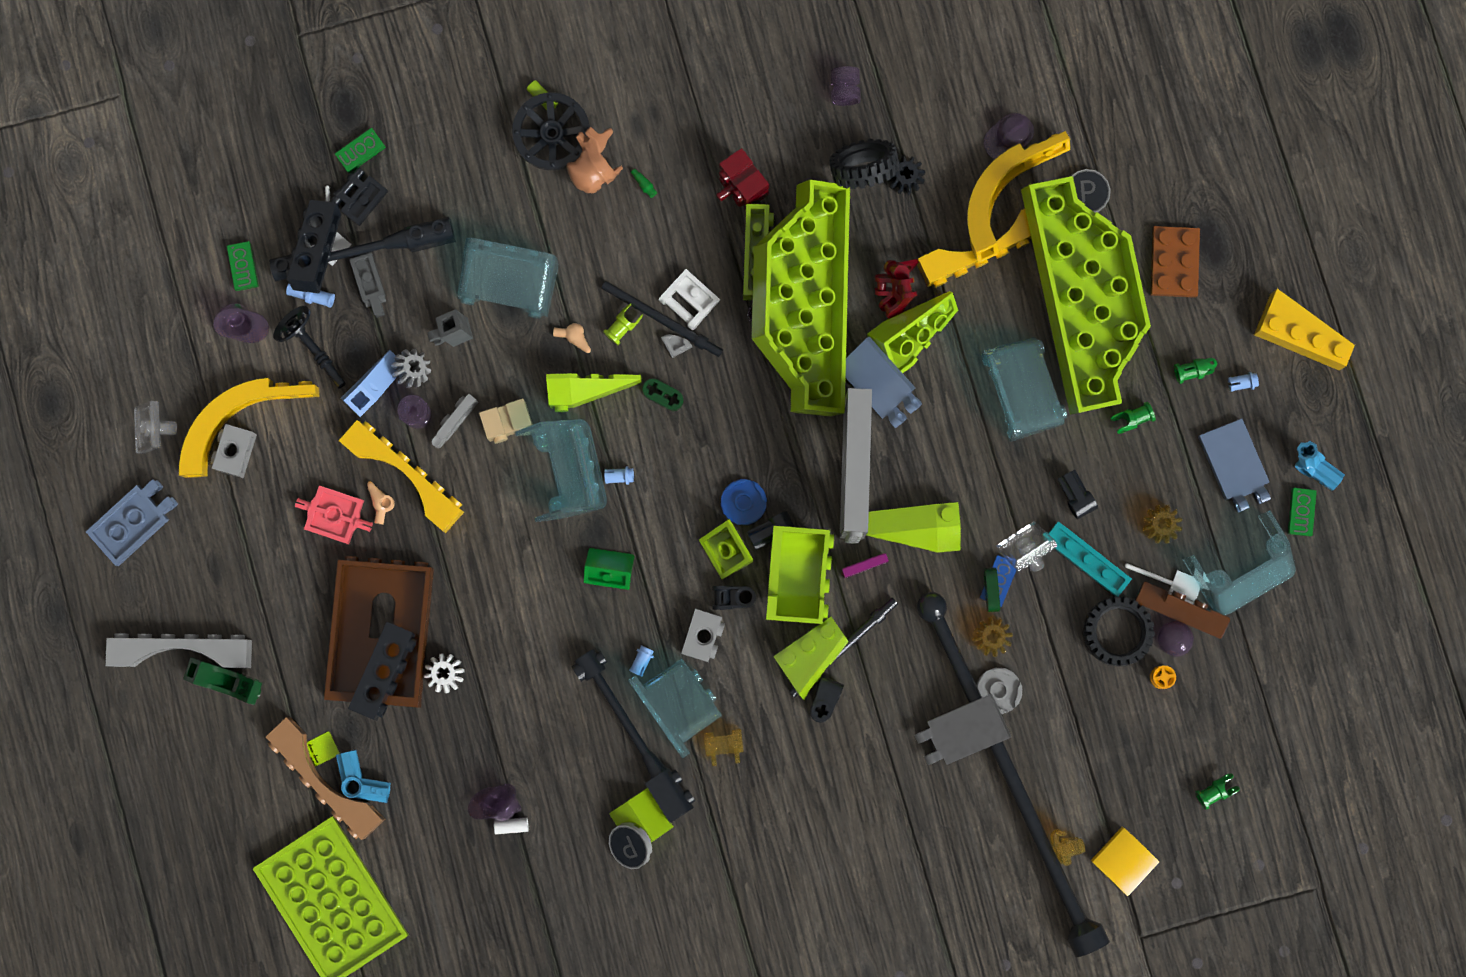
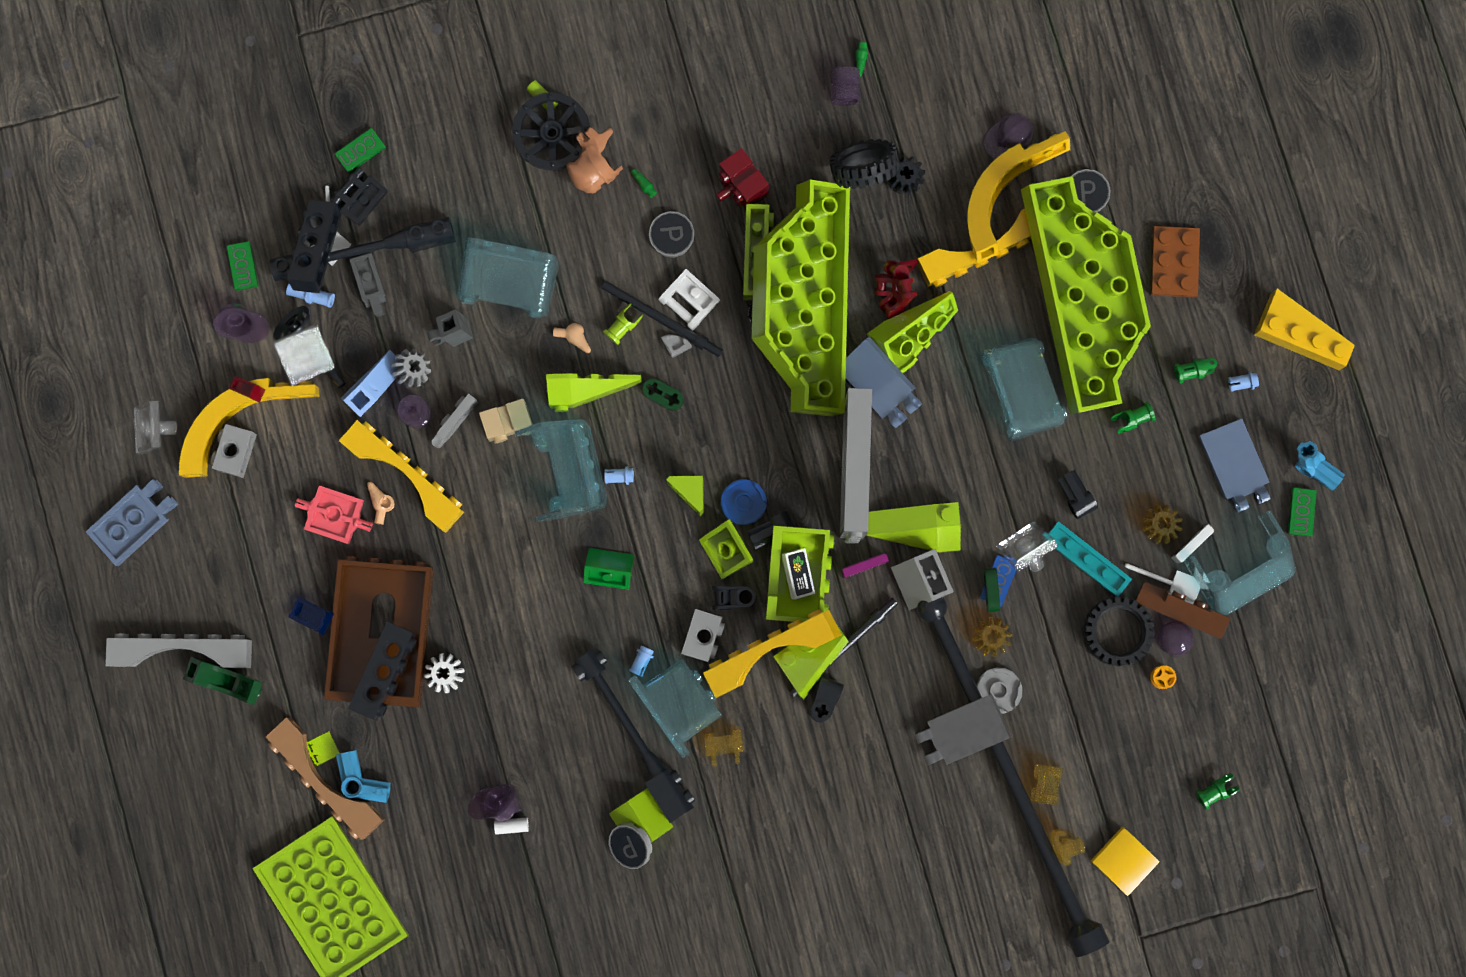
none -> dark red piece [229,376,265,403]
none -> clear tile [273,324,335,386]
none -> clear blue tile [288,596,334,635]
none -> black tile [649,211,694,258]
none -> lime slope [666,476,704,516]
none -> yellow arch [703,609,842,698]
none -> tile [782,548,815,599]
none -> green piece [855,42,868,77]
none -> light grey slope [891,549,954,610]
none -> clear yellow piece [1031,764,1064,806]
none -> white tile [1171,524,1214,564]

